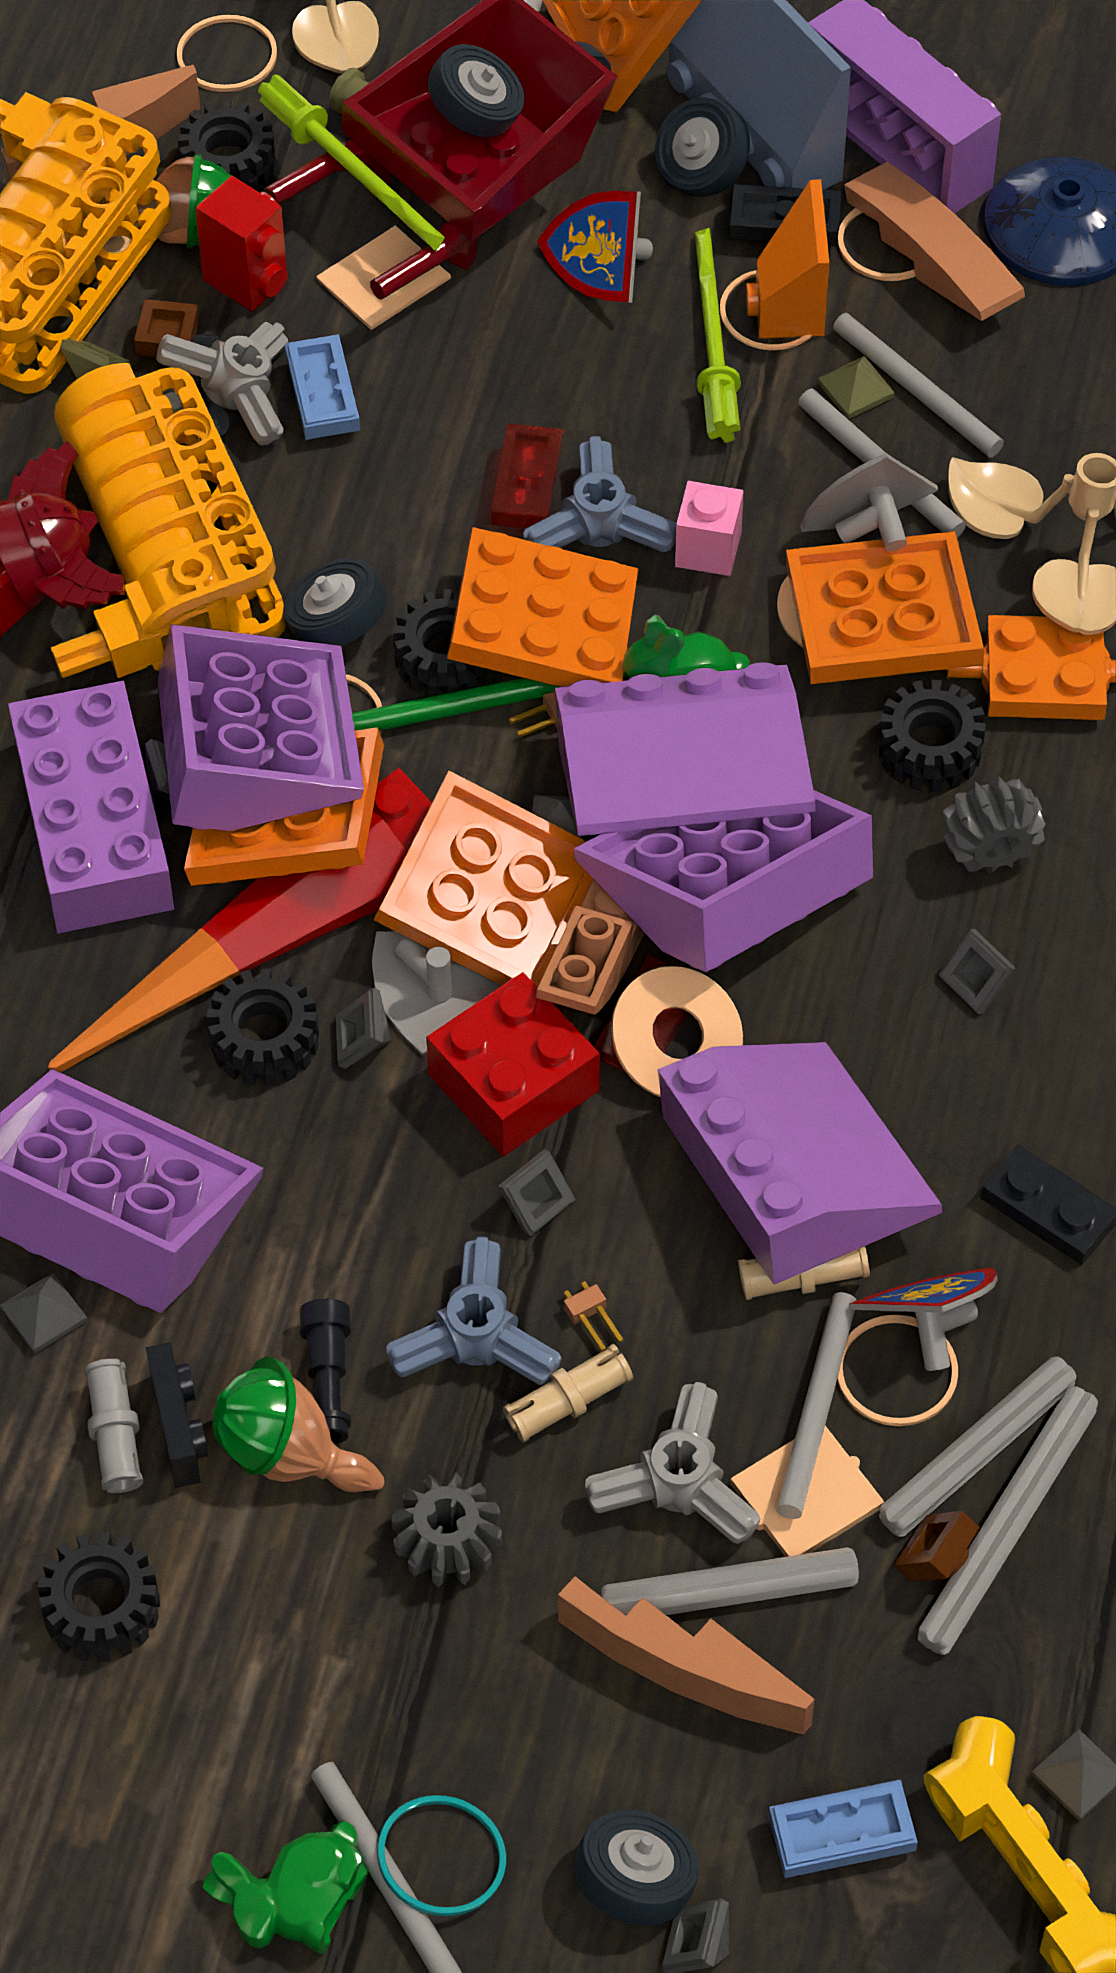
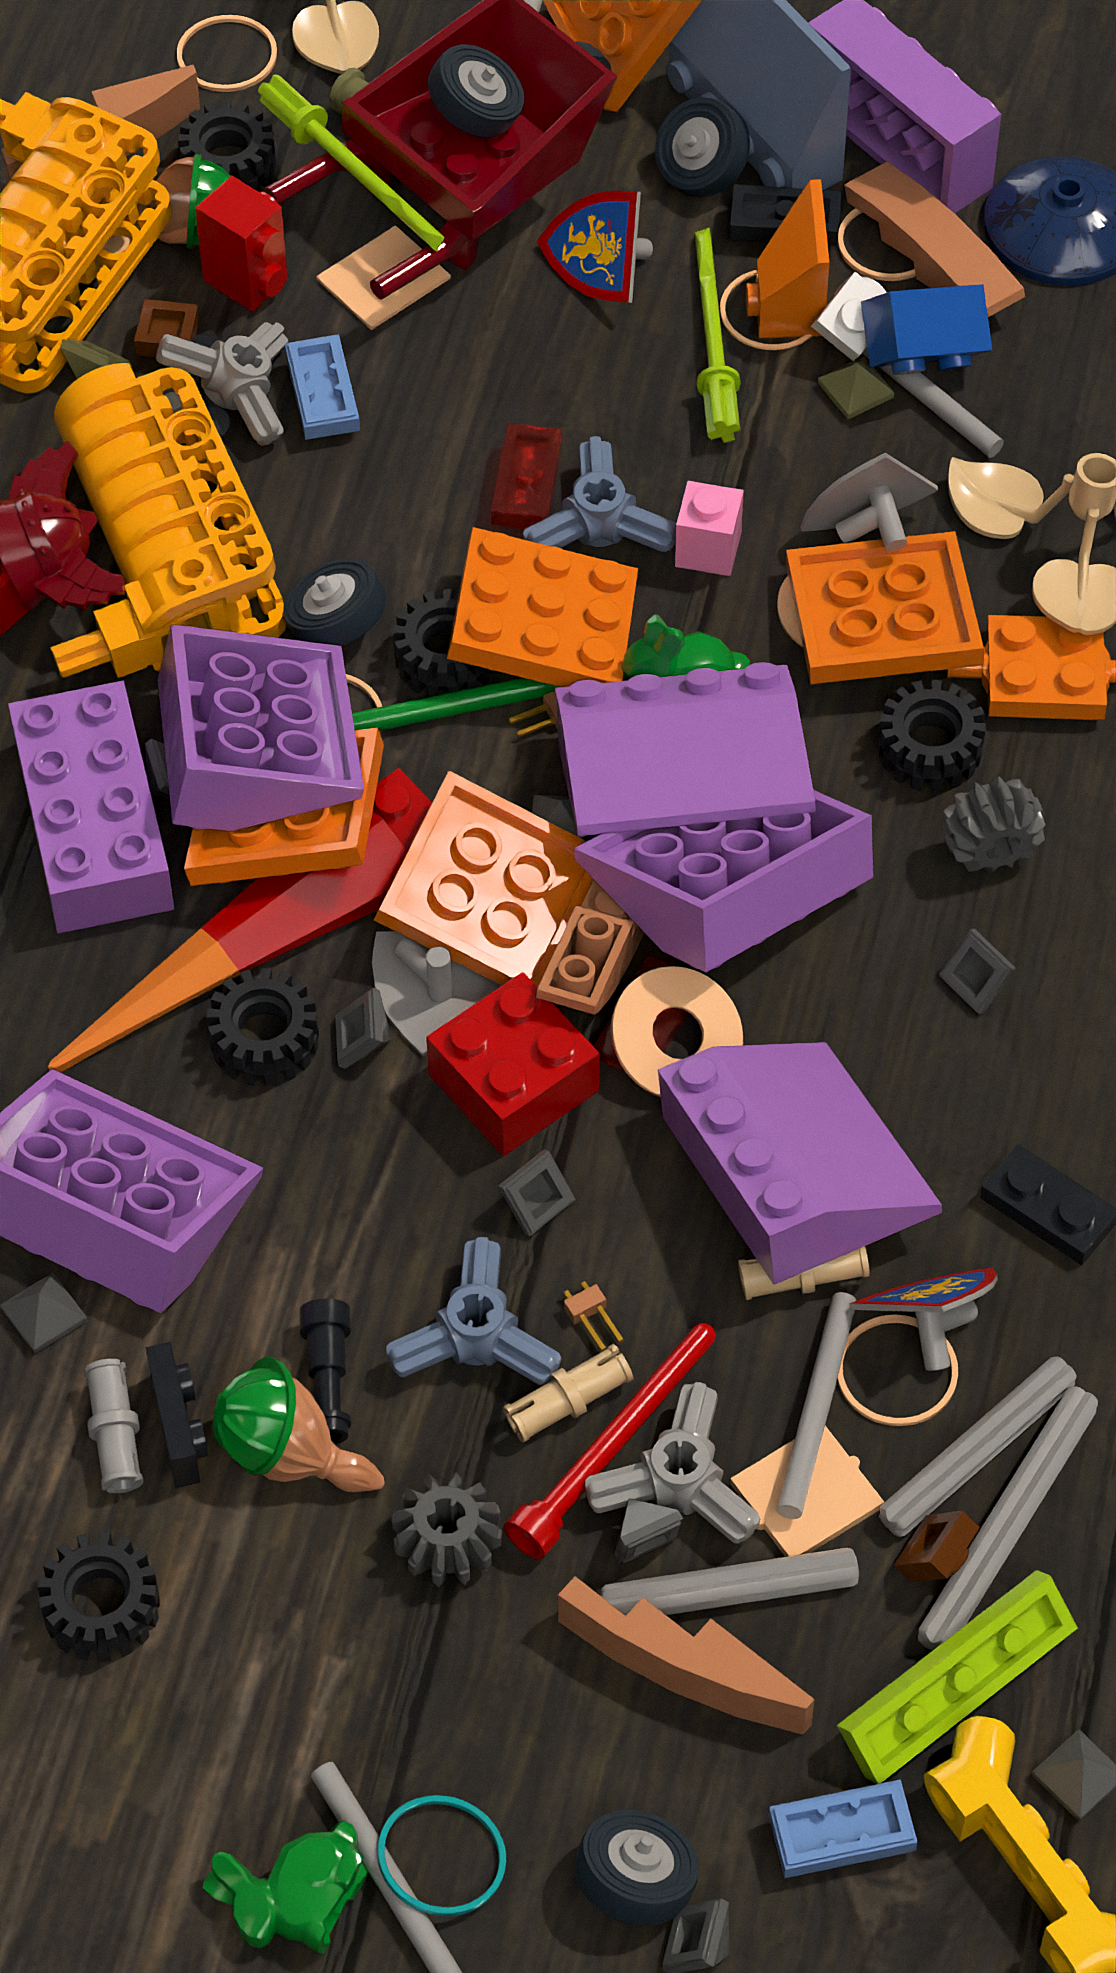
light grey bar [798,389,966,537] -> none
none -> red piece [503,1323,716,1560]
none -> dark grey slope [614,1498,683,1564]
none -> white bracket [811,272,887,361]
none -> lime plate [837,1570,1078,1784]
none -> blue brick [861,284,992,375]

